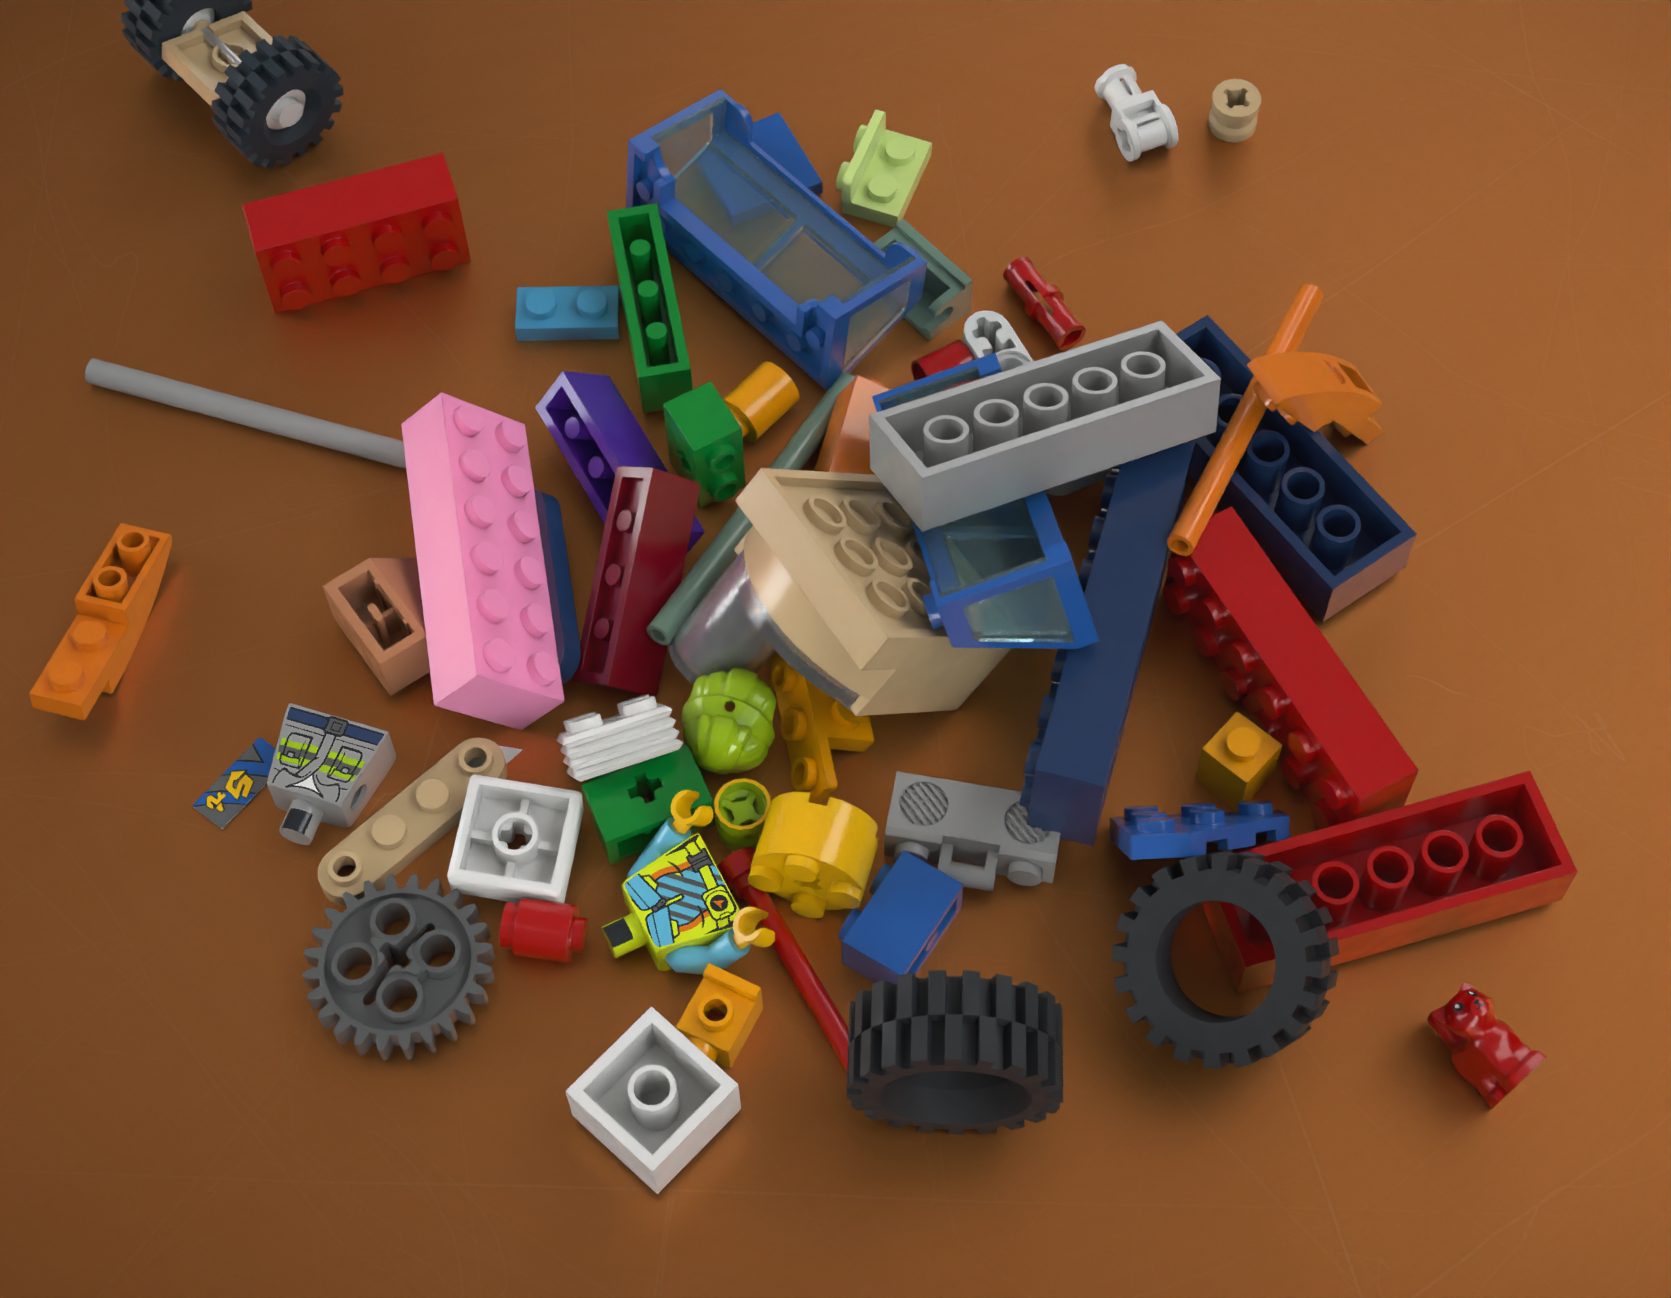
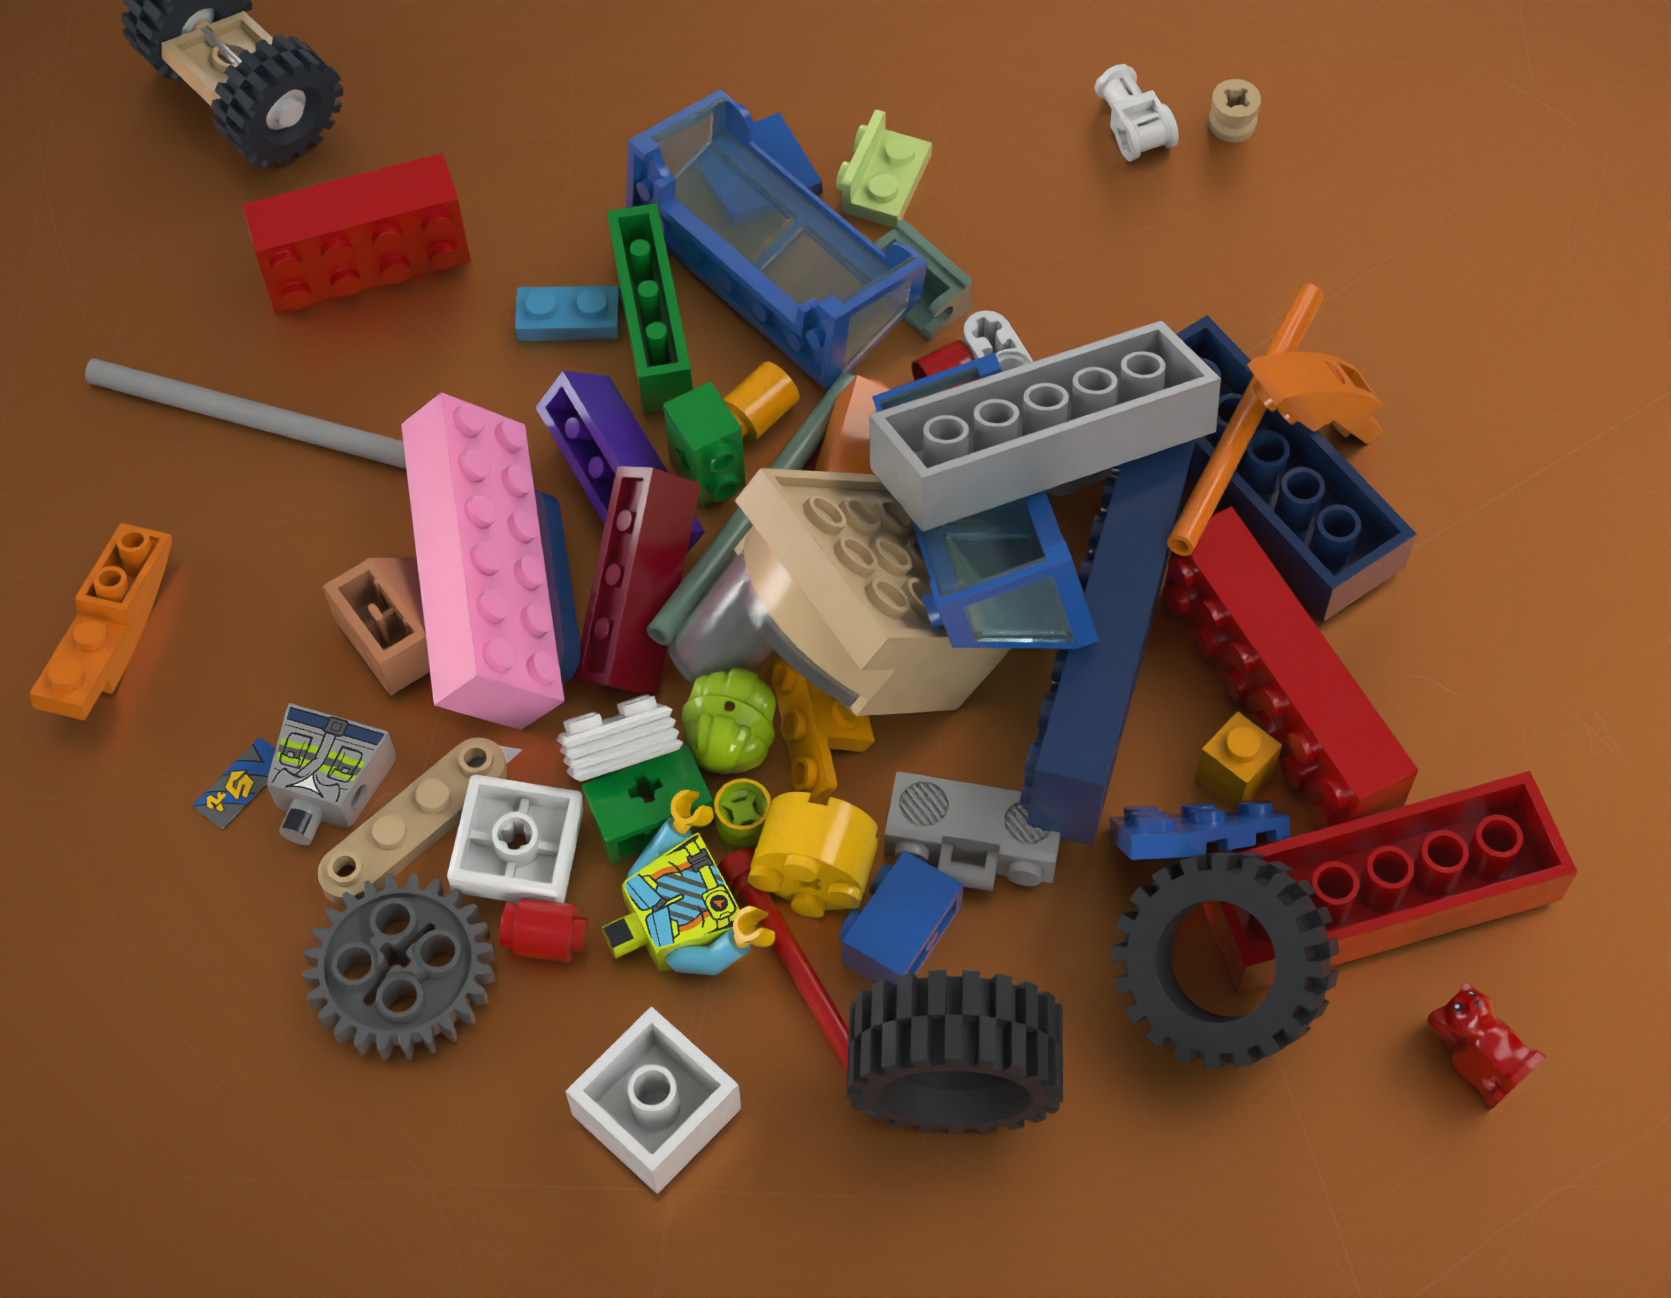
light orange brick [676,963,763,1069] -> none
red pin [1003,257,1086,350] -> none

